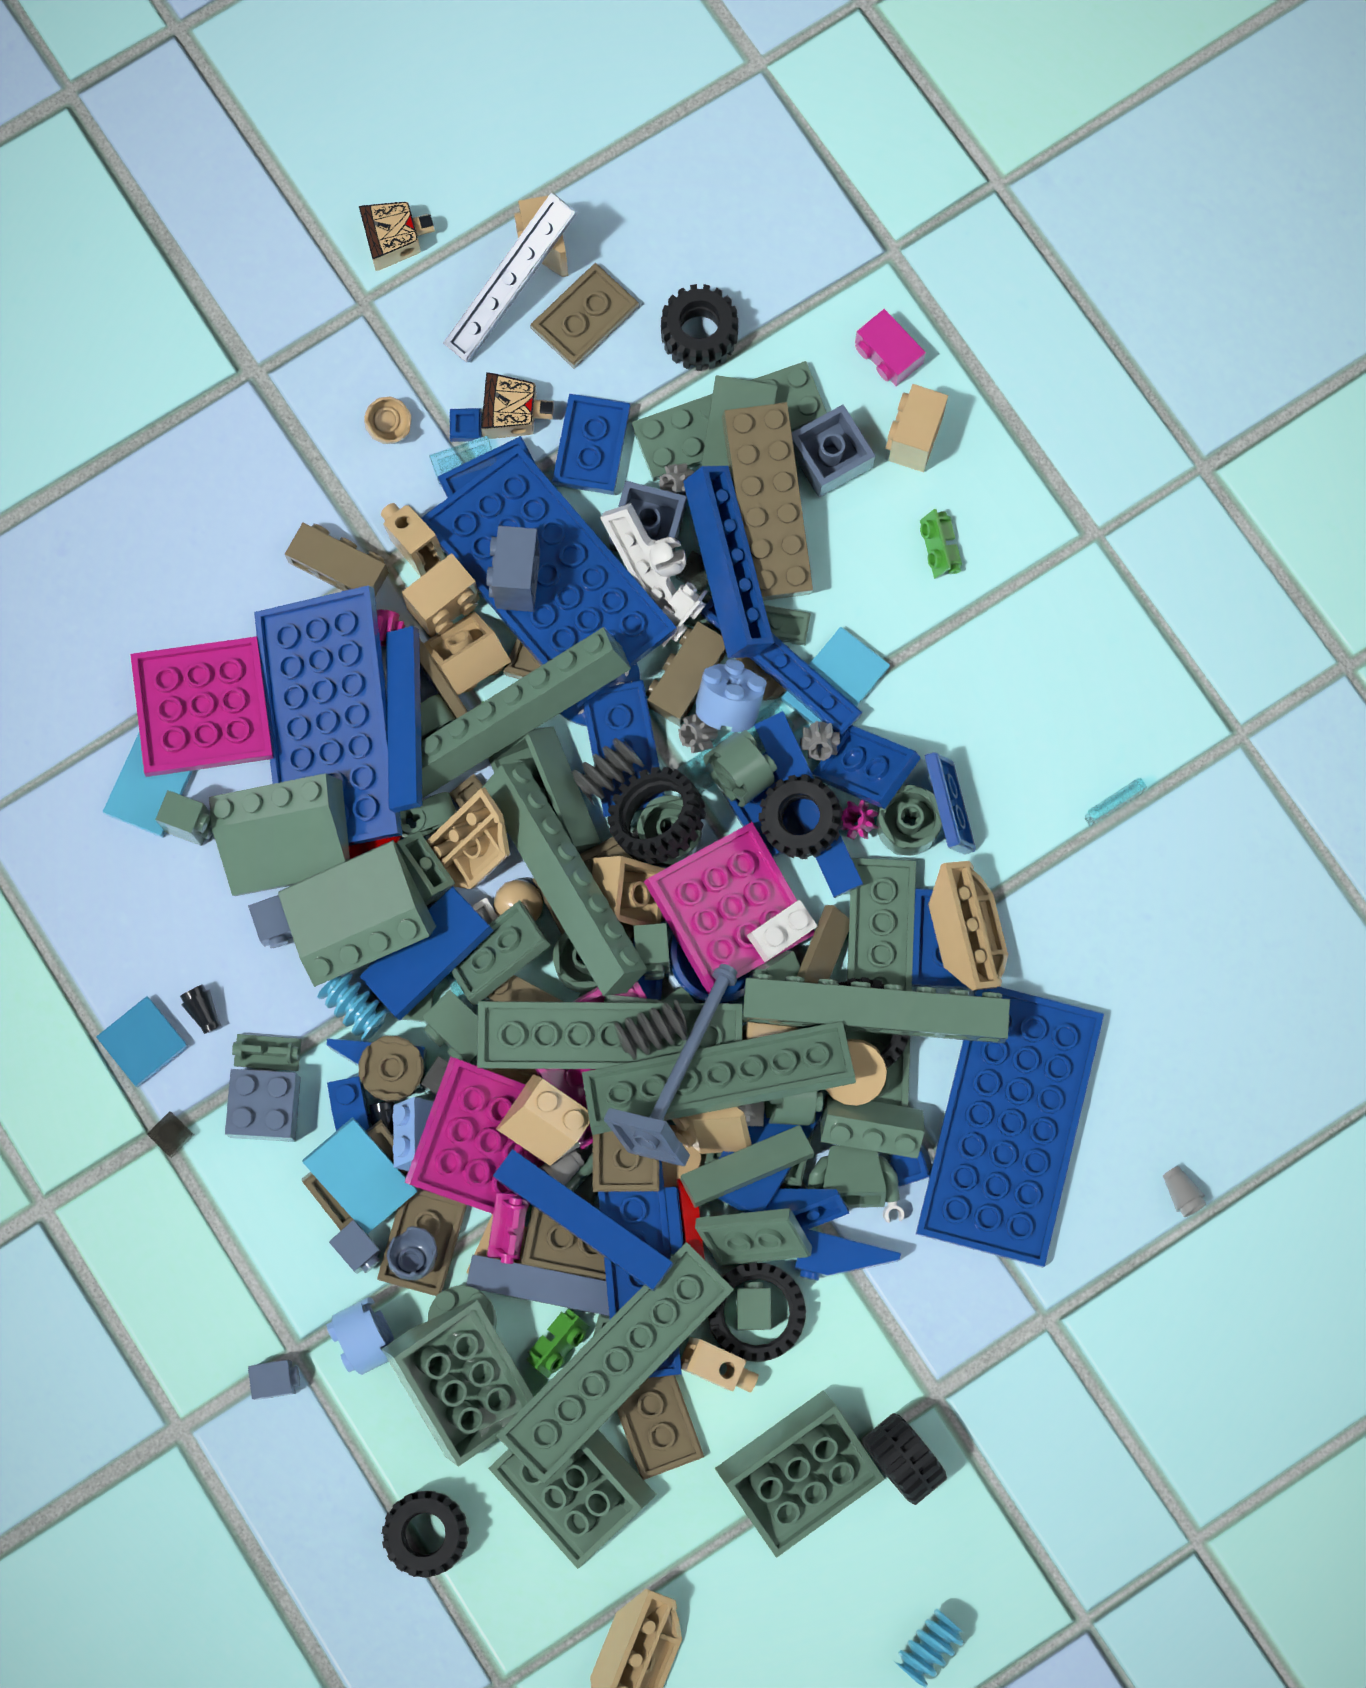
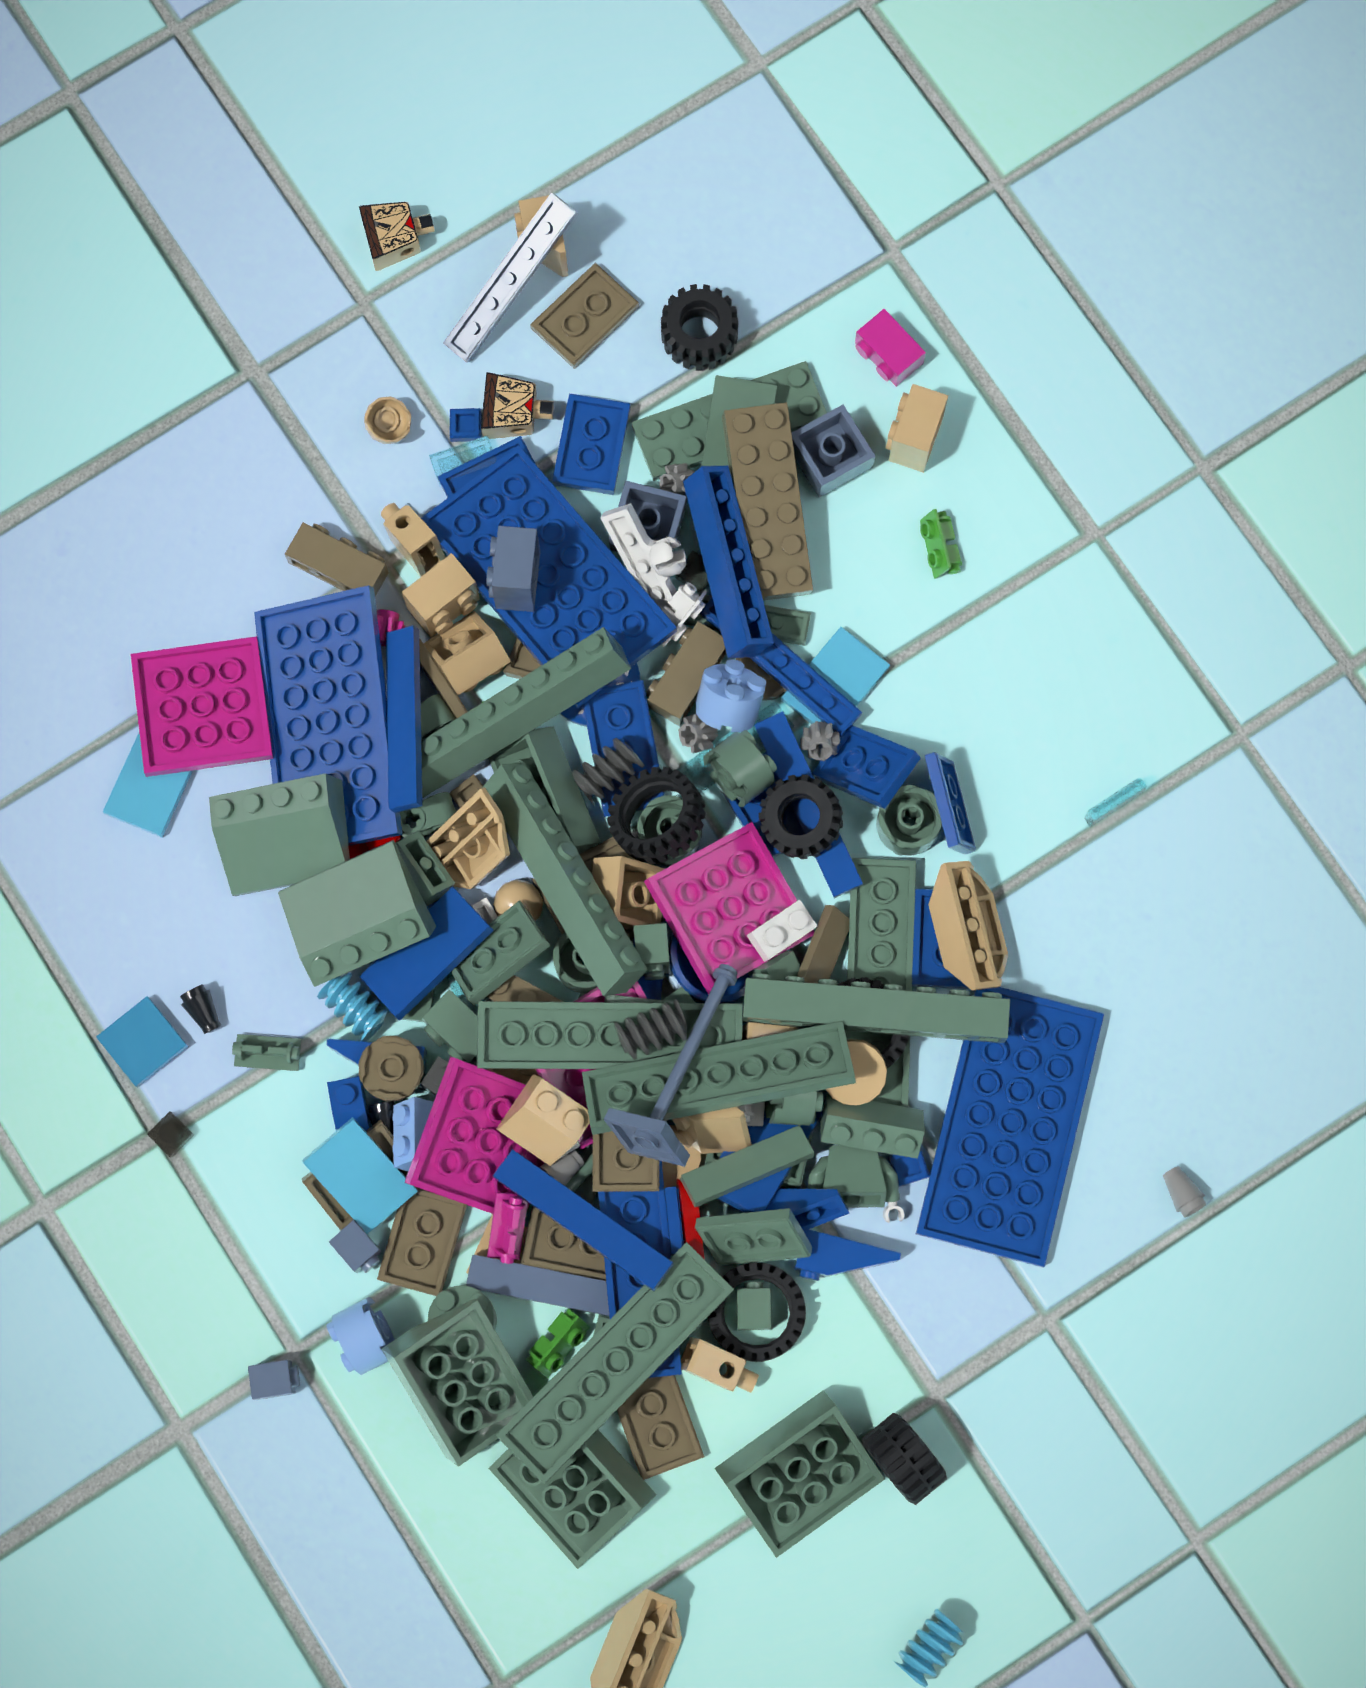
sand green brick [155,790,213,846] -> none
sand blue brick [225,1069,301,1142] -> none
sand blue brick [248,895,292,948] -> none
black tyre [381,1491,469,1578] -> none
sand blue hair [386,1226,438,1280] -> none
dark pink gear [840,800,878,840] -> none

